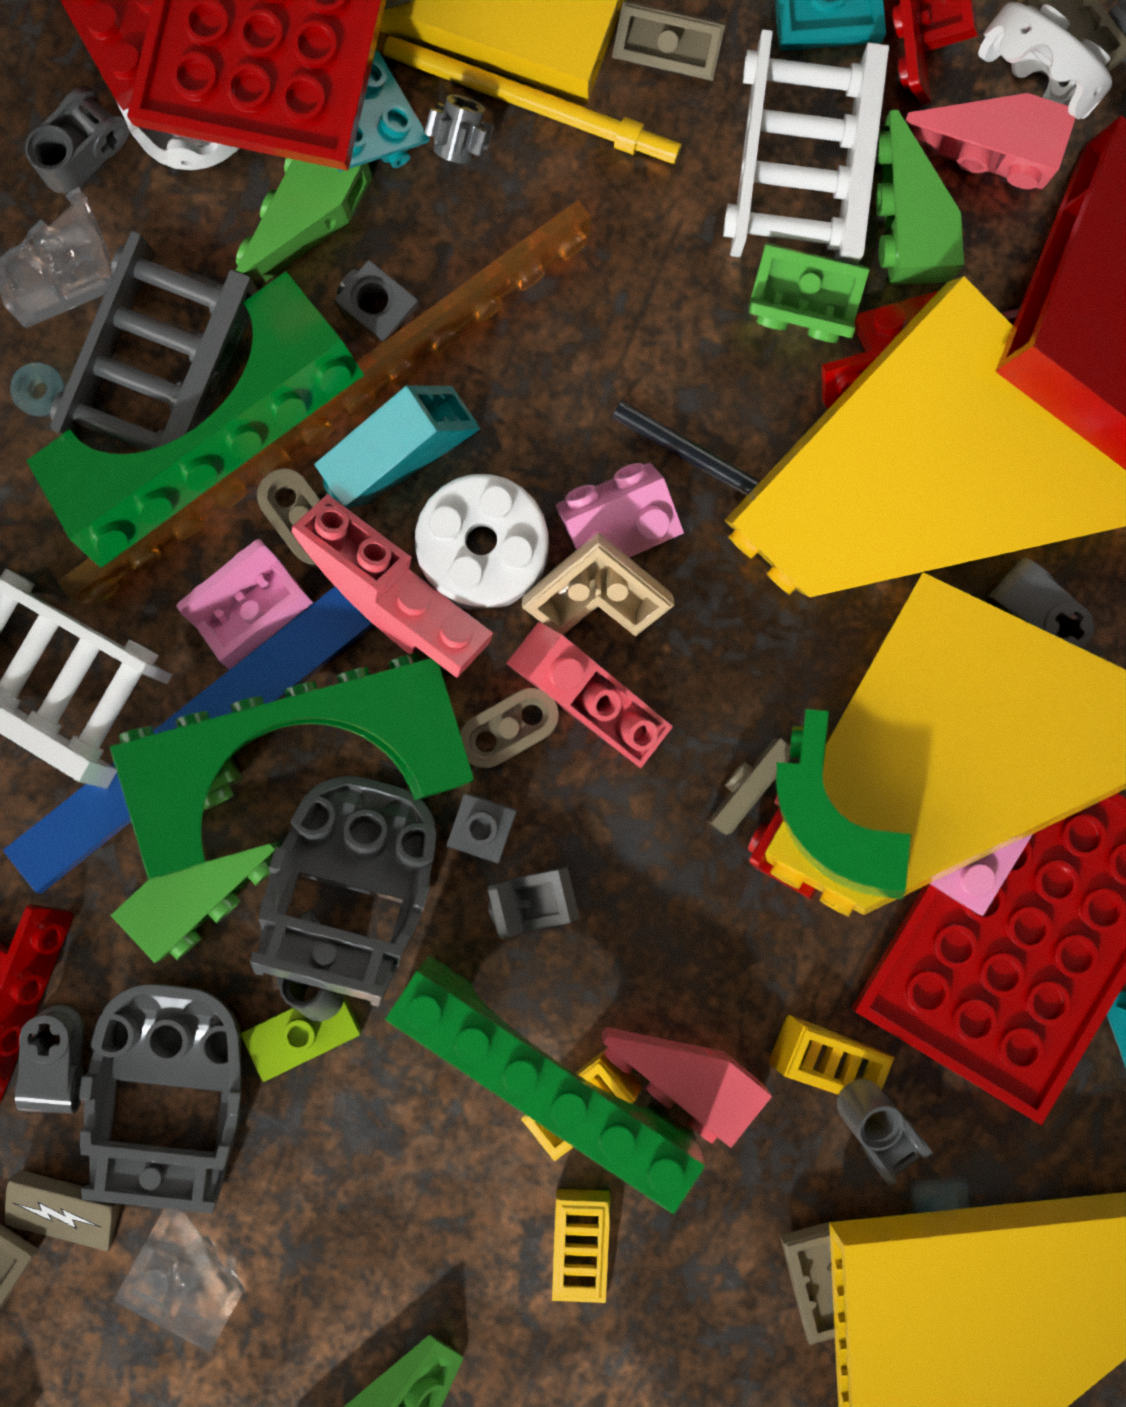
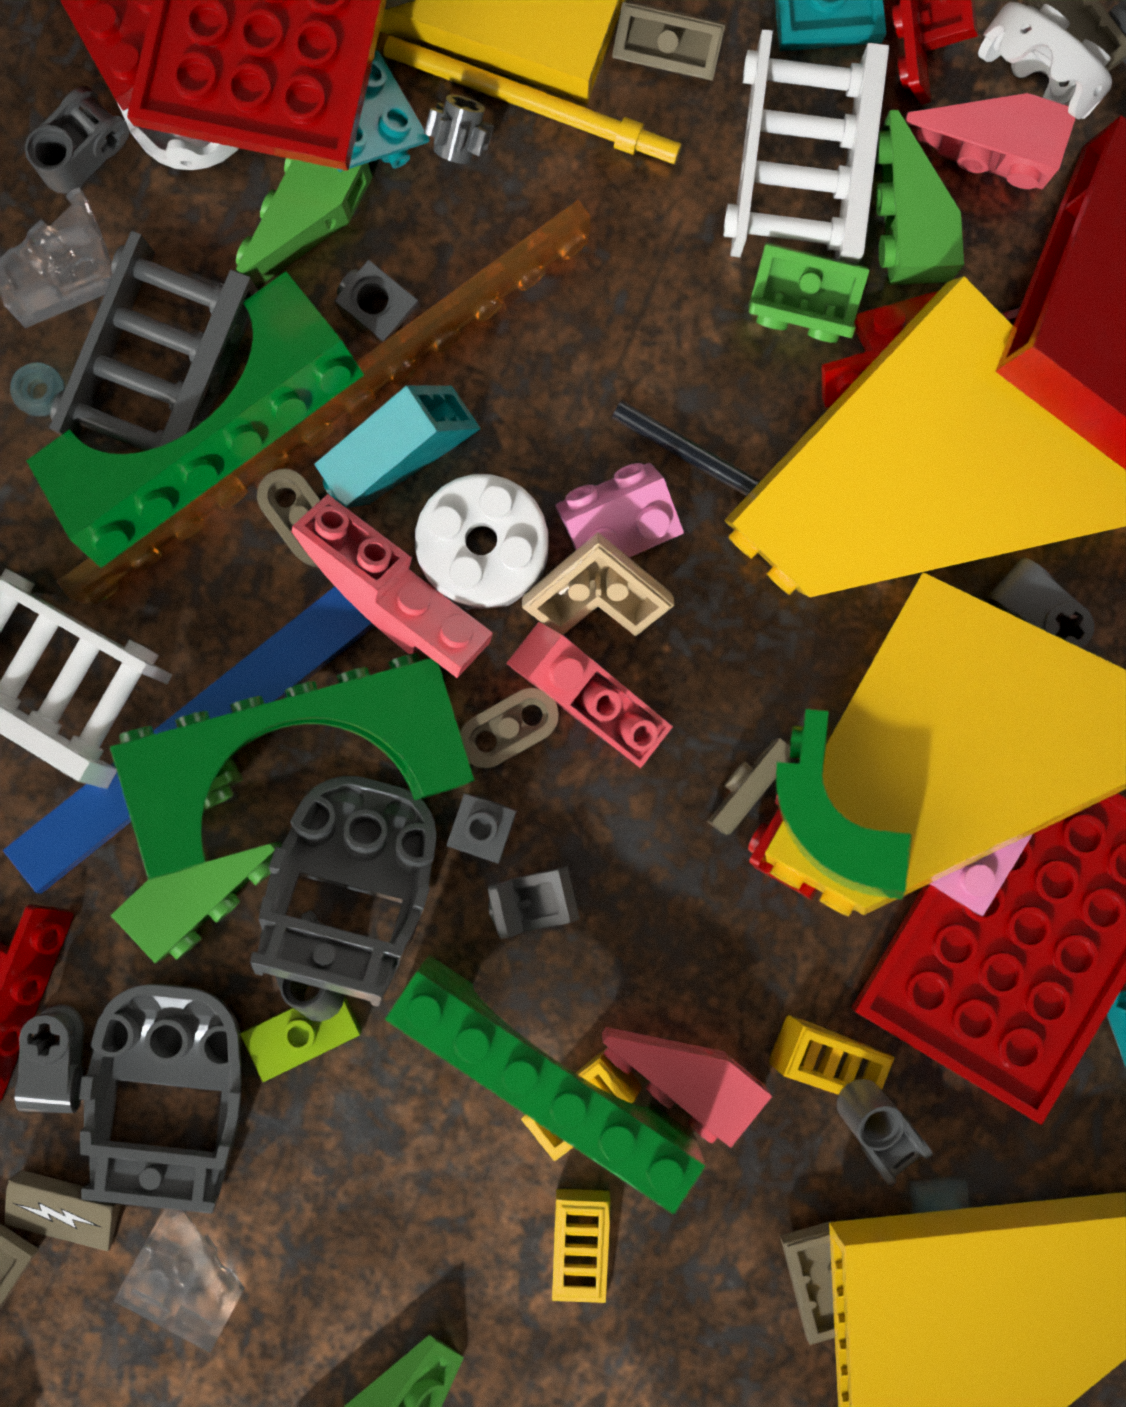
bright pink bracket [176,539,313,670] -> none

